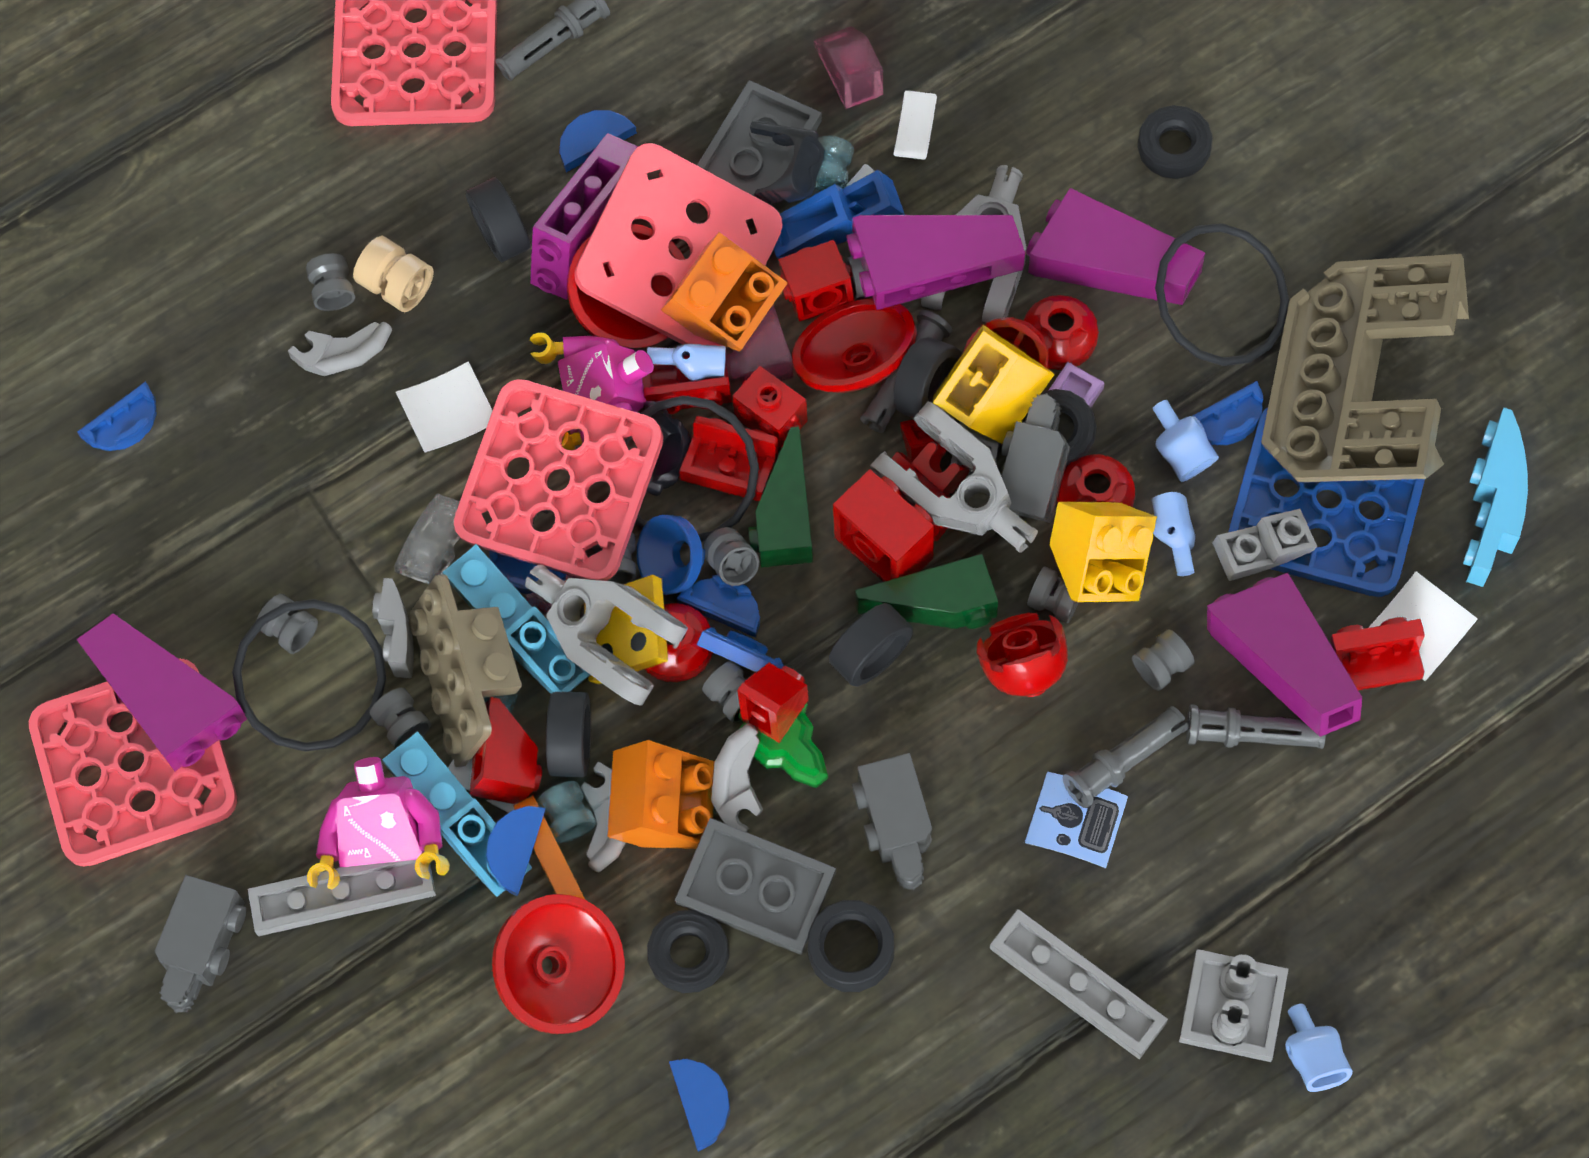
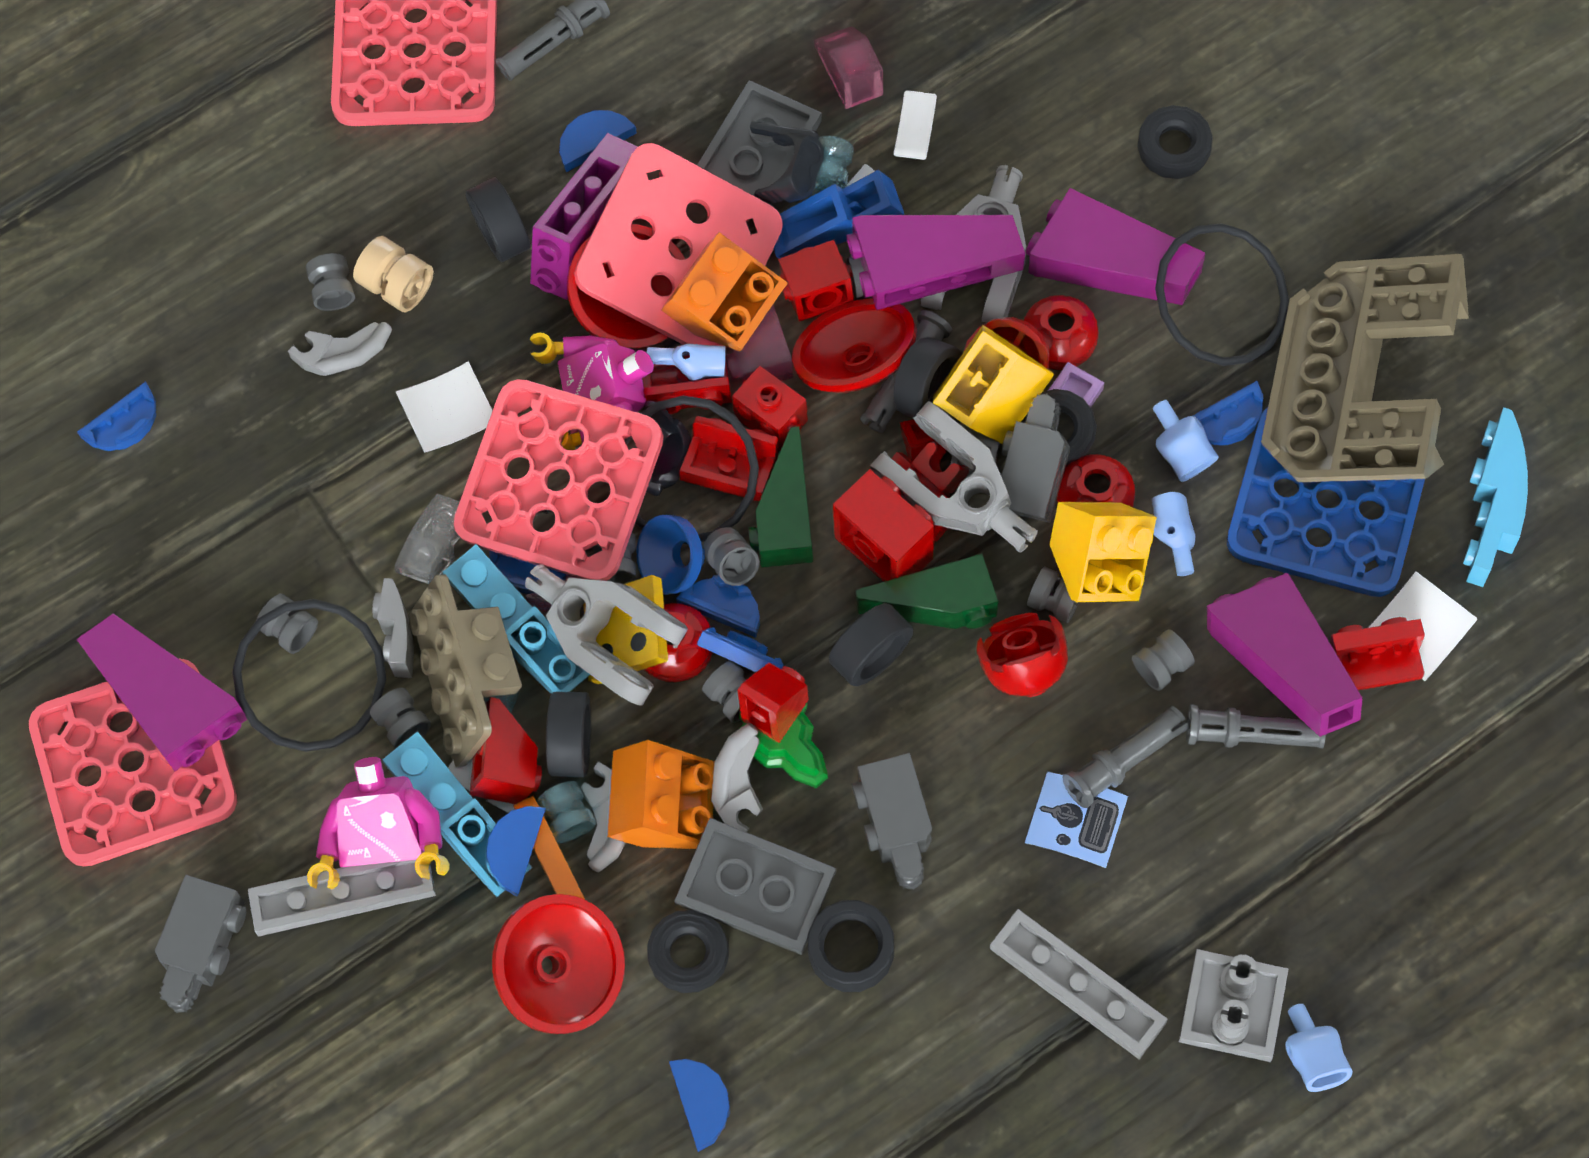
light grey slope [1212,509,1317,581] -> none

